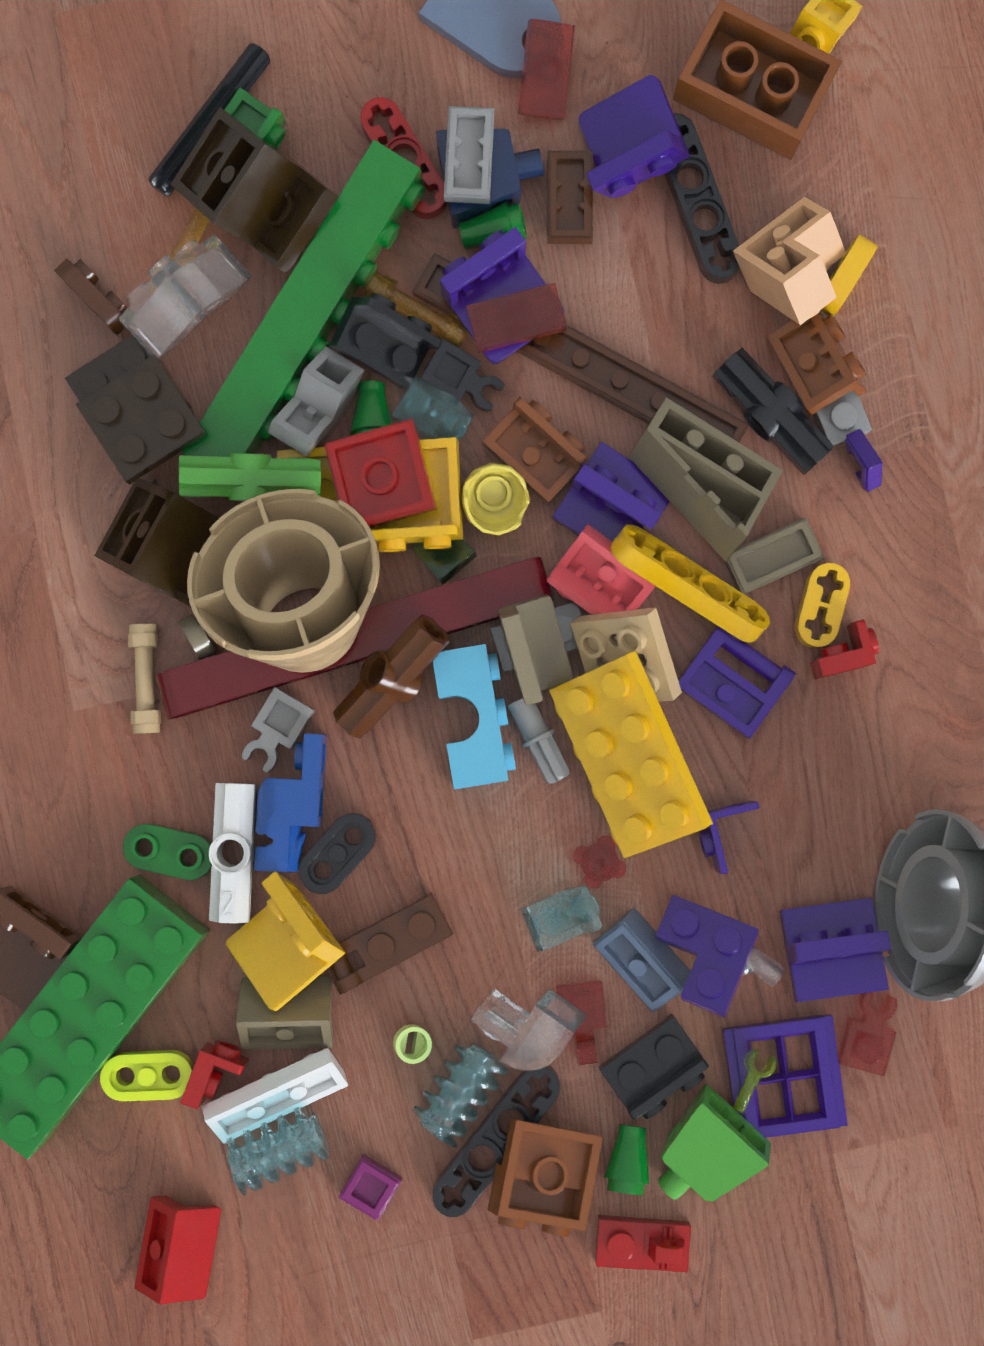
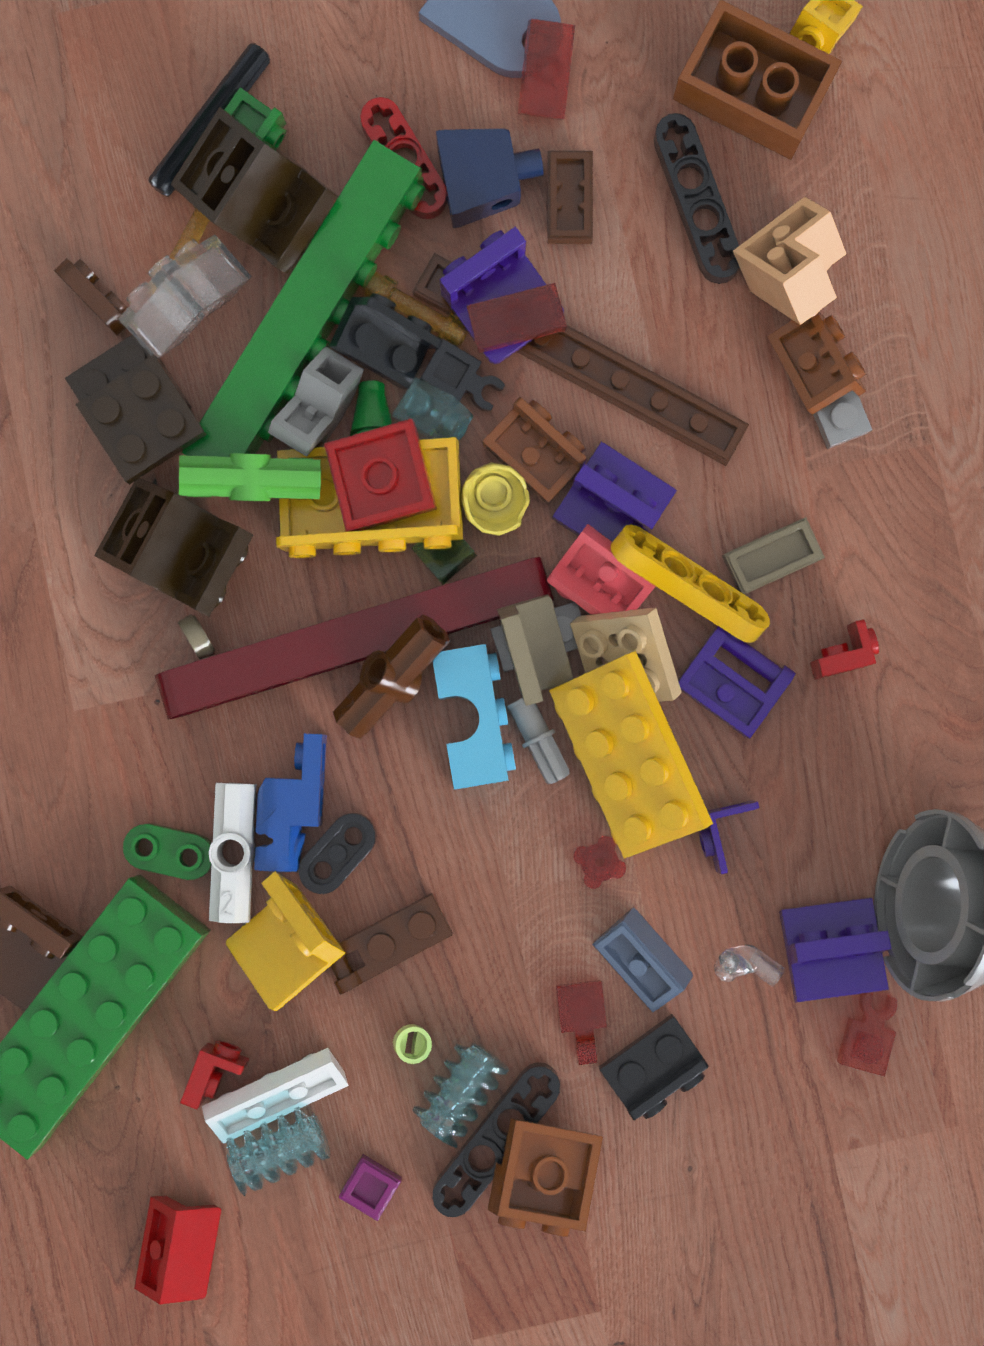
neon yellow plate [100,1050,194,1101] -> none
tan bar [128,624,161,734] -> none
tan cone [187,489,380,673] -> none
dark tan panel [236,975,334,1050] -> none
light grey plate [242,687,315,773] -> none
light grey plate [444,106,495,204] -> none
green cone [459,201,527,249] -> none
clear brick [471,988,587,1071] -> none
clear light blue bracket [521,885,602,952] -> none
dark purple bracket [579,75,690,198] -> none
red hinge [595,1215,691,1273] -> none
green cone [604,1124,650,1195] -> none
dark tan wedge [629,397,783,562] -> none
dark purple plate [655,895,759,1018] -> none
bright green torso [658,1084,772,1202] -> none
black piece [712,347,834,475] -> none
dark purple piece [723,1014,848,1138] -> none
clear neon green hand [733,1049,777,1113] -> none
yellow beam [794,563,850,648] -> none
yellow beam [820,233,878,316] -> none
dark purple tile [845,429,883,492] -> none

